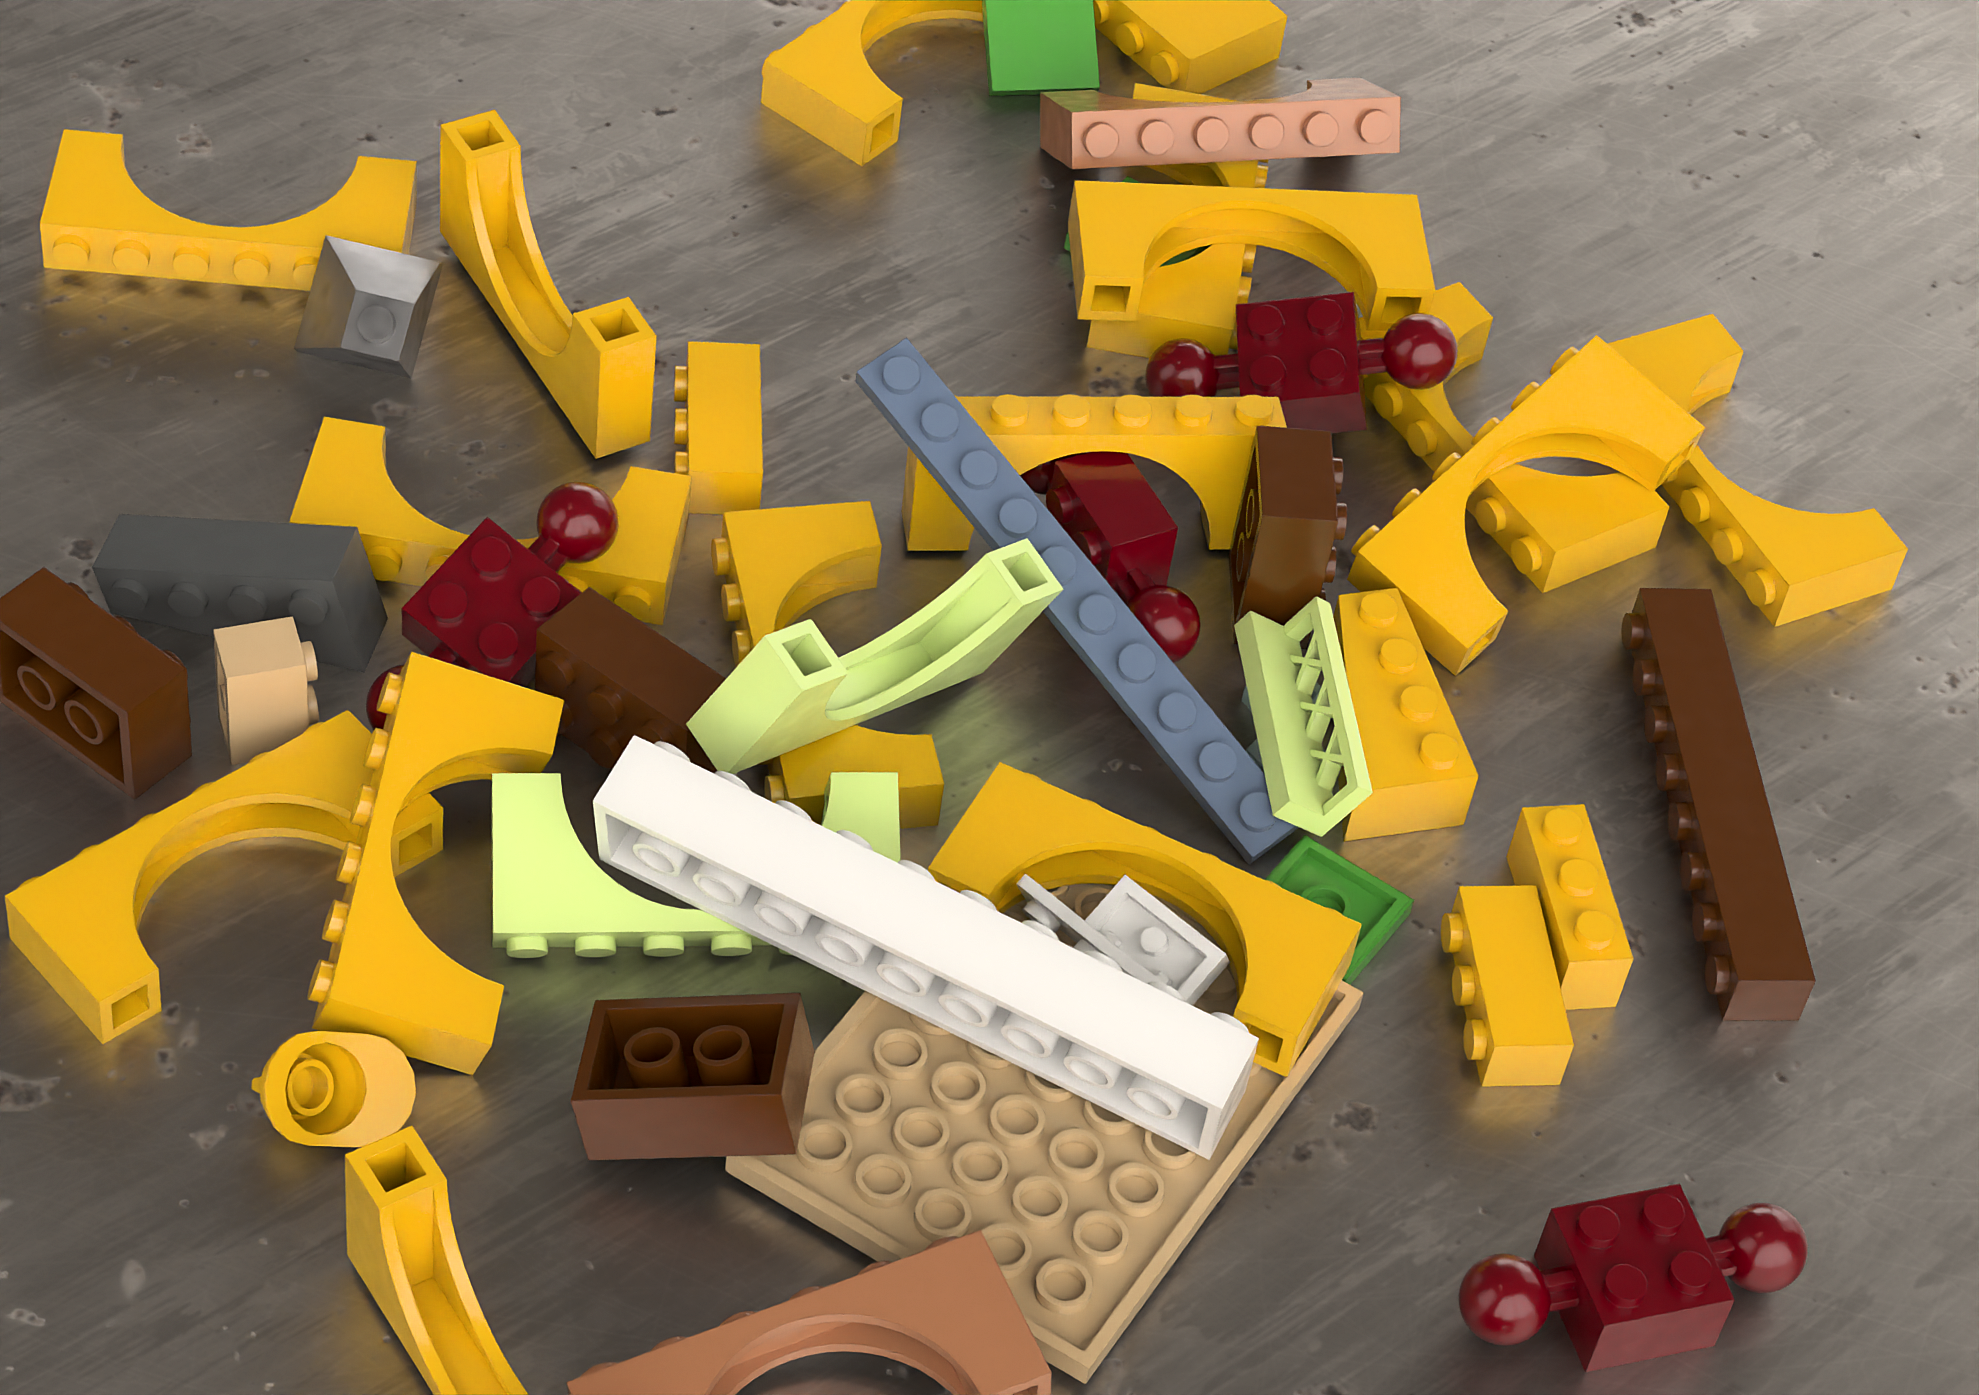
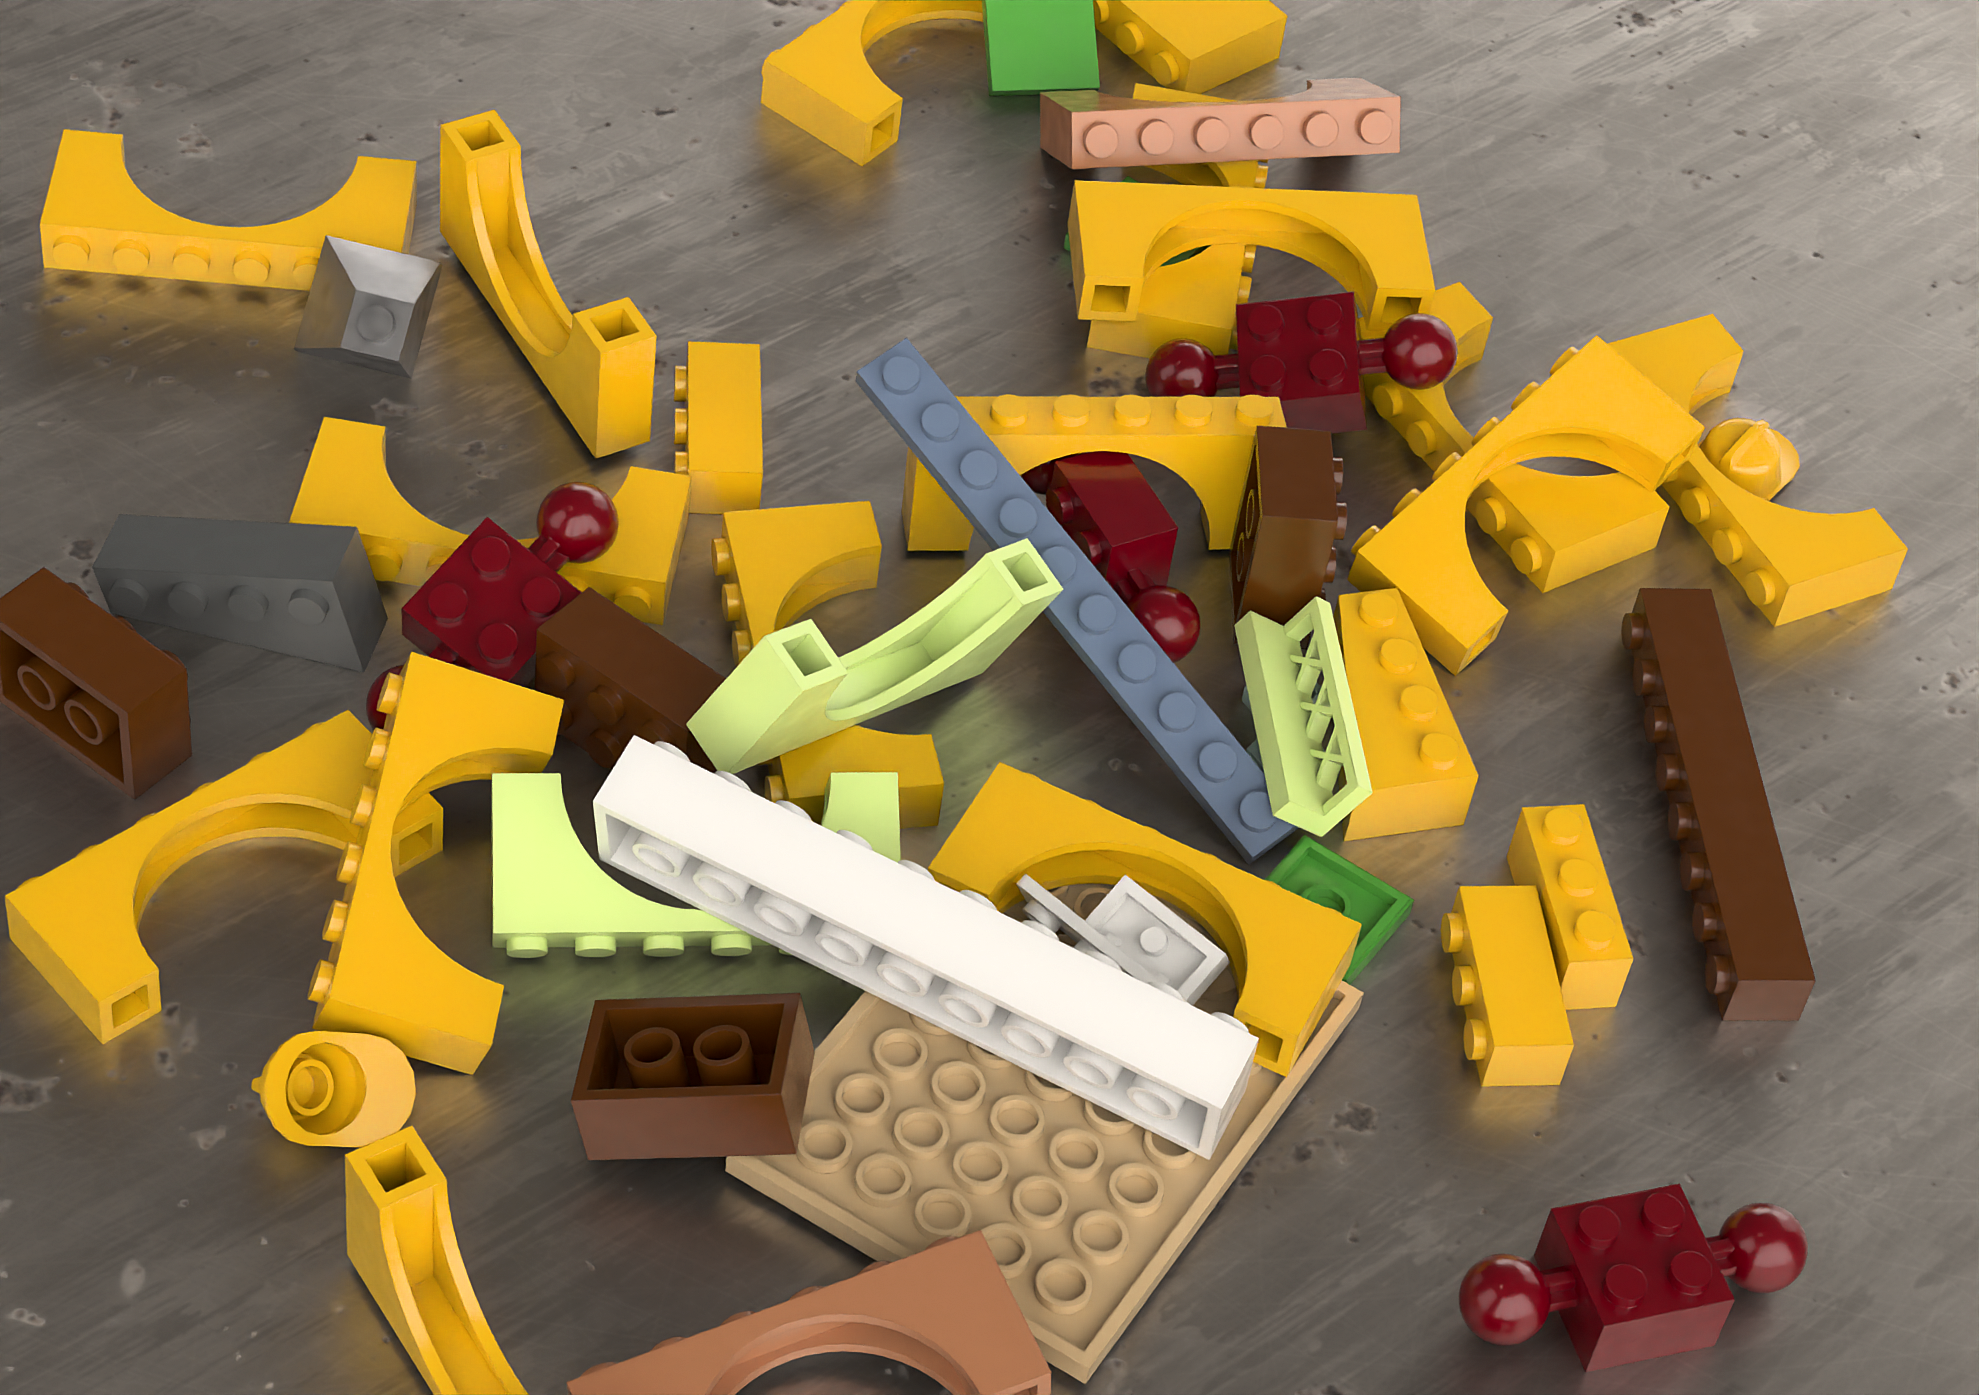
tan brick [213,616,319,765] -> none
none -> yellow piece [1698,417,1800,501]

